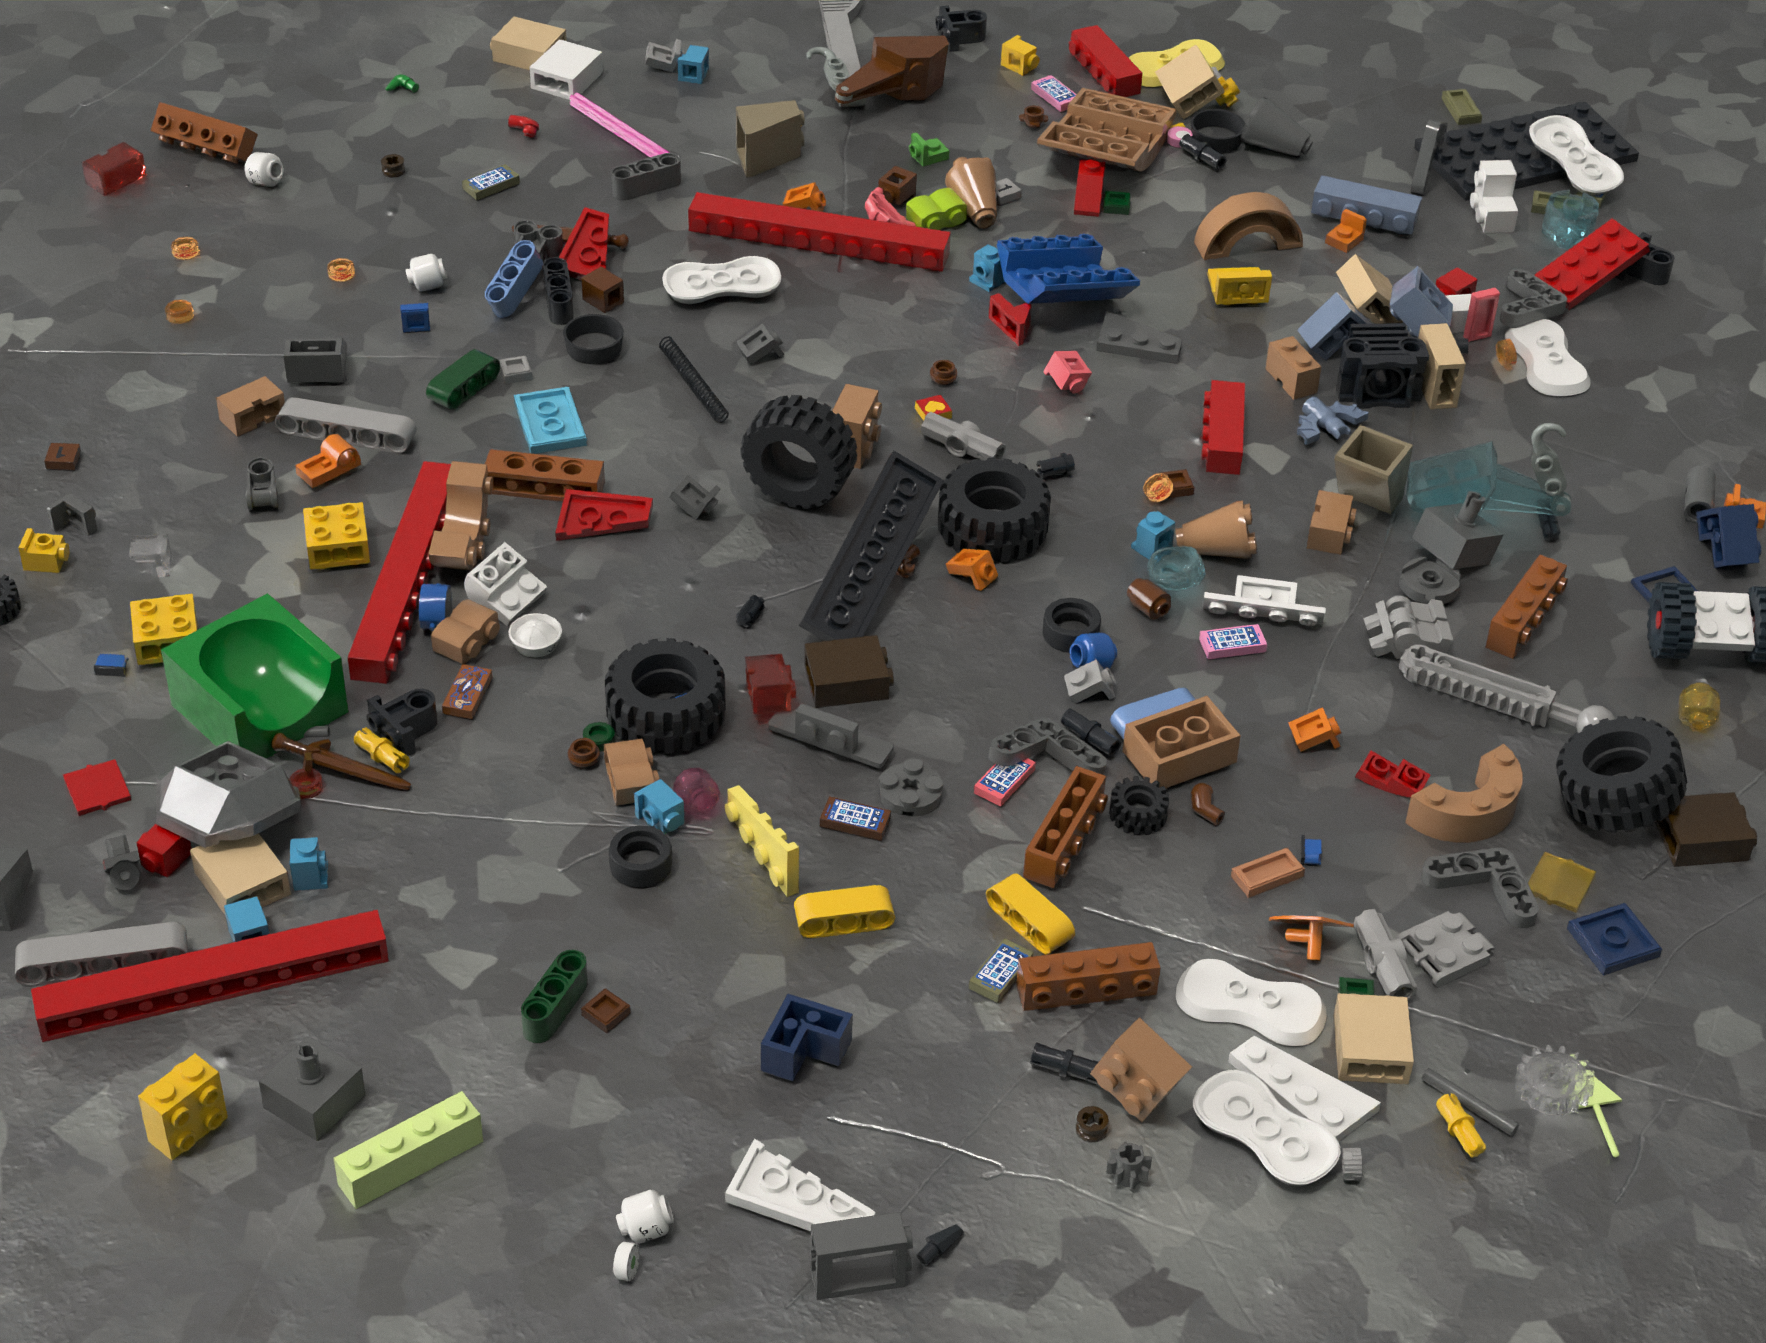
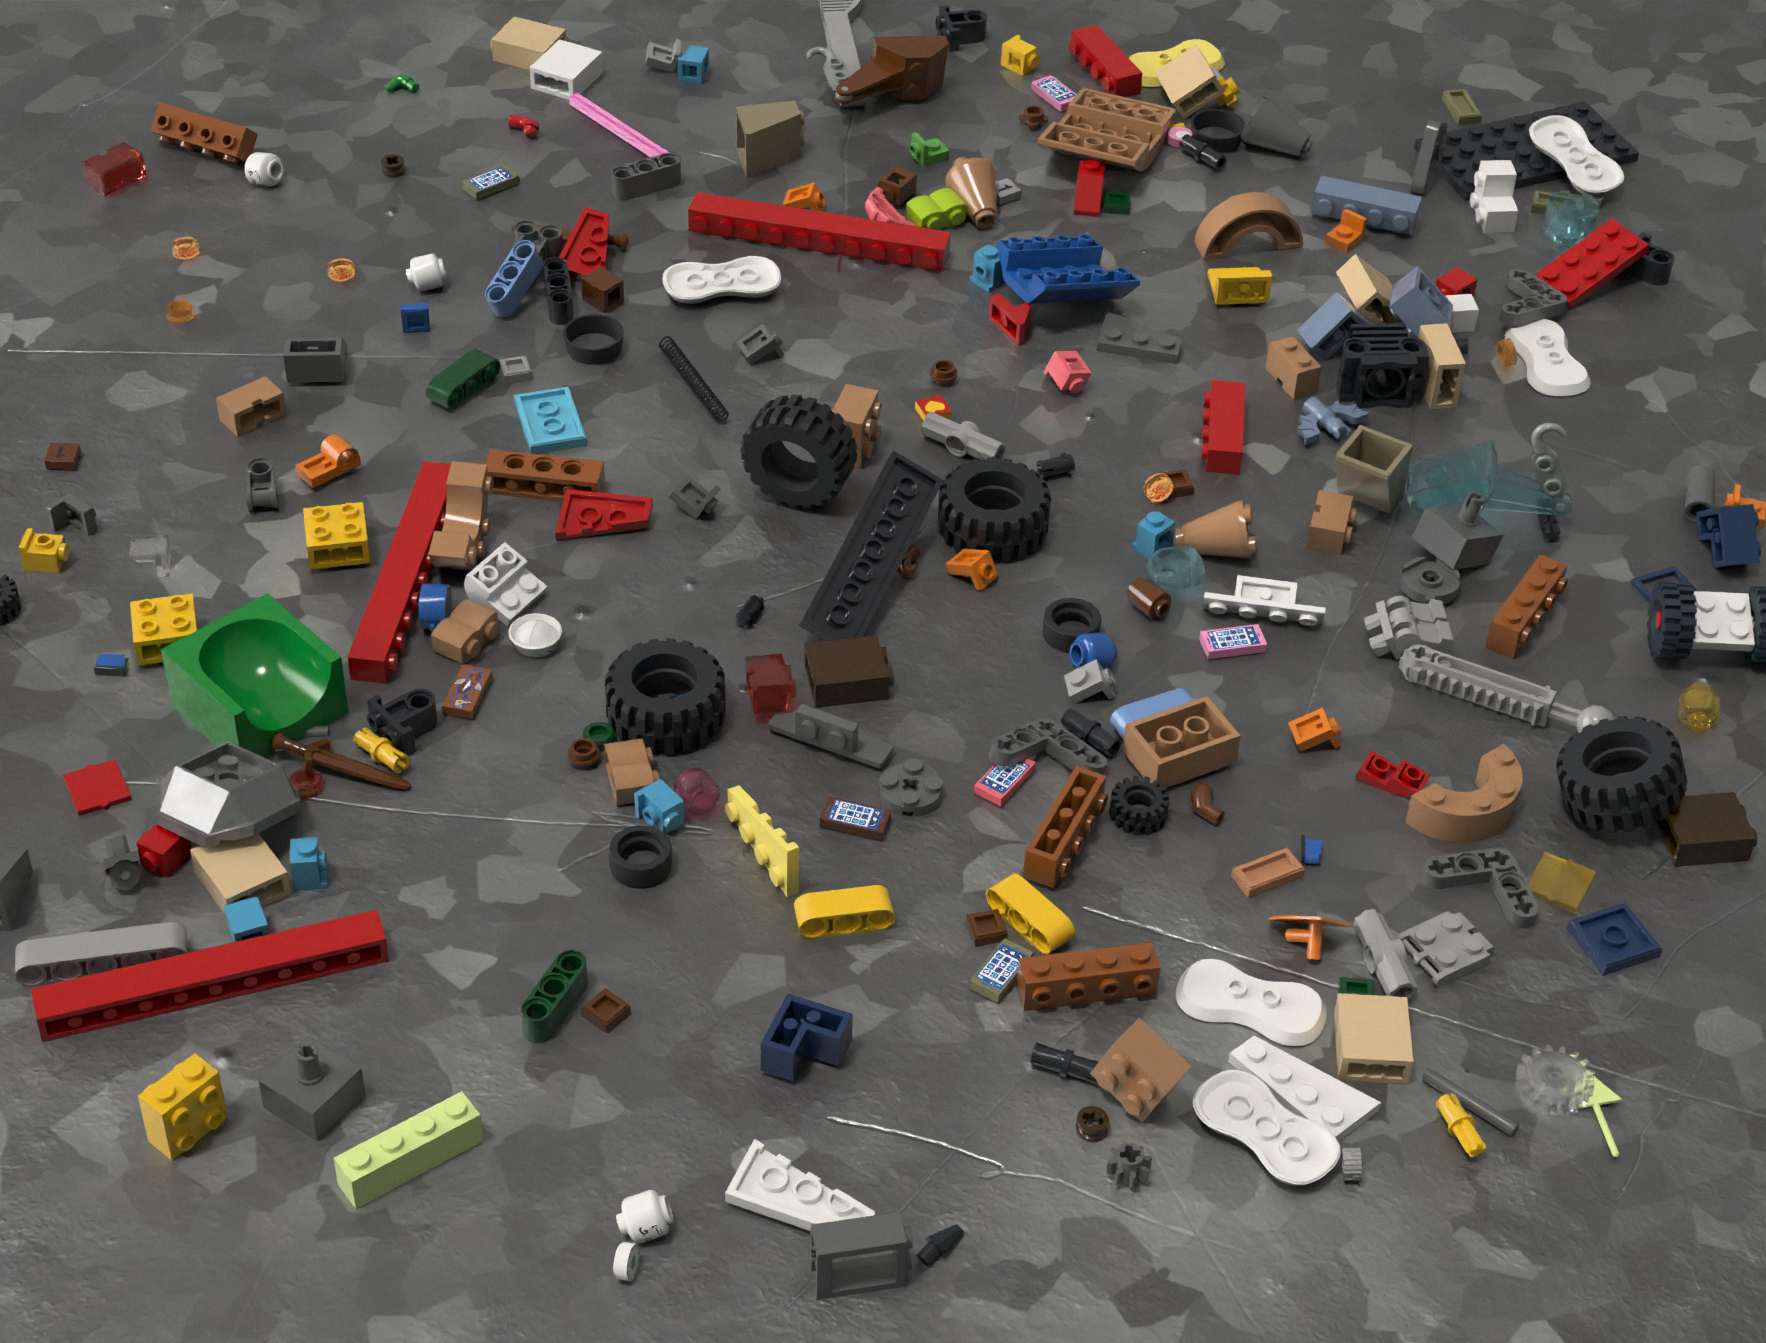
light grey beam [275,398,417,453] -> none
coral tile [1463,288,1500,342] -> none
none -> reddish brown tile [965,909,1008,947]

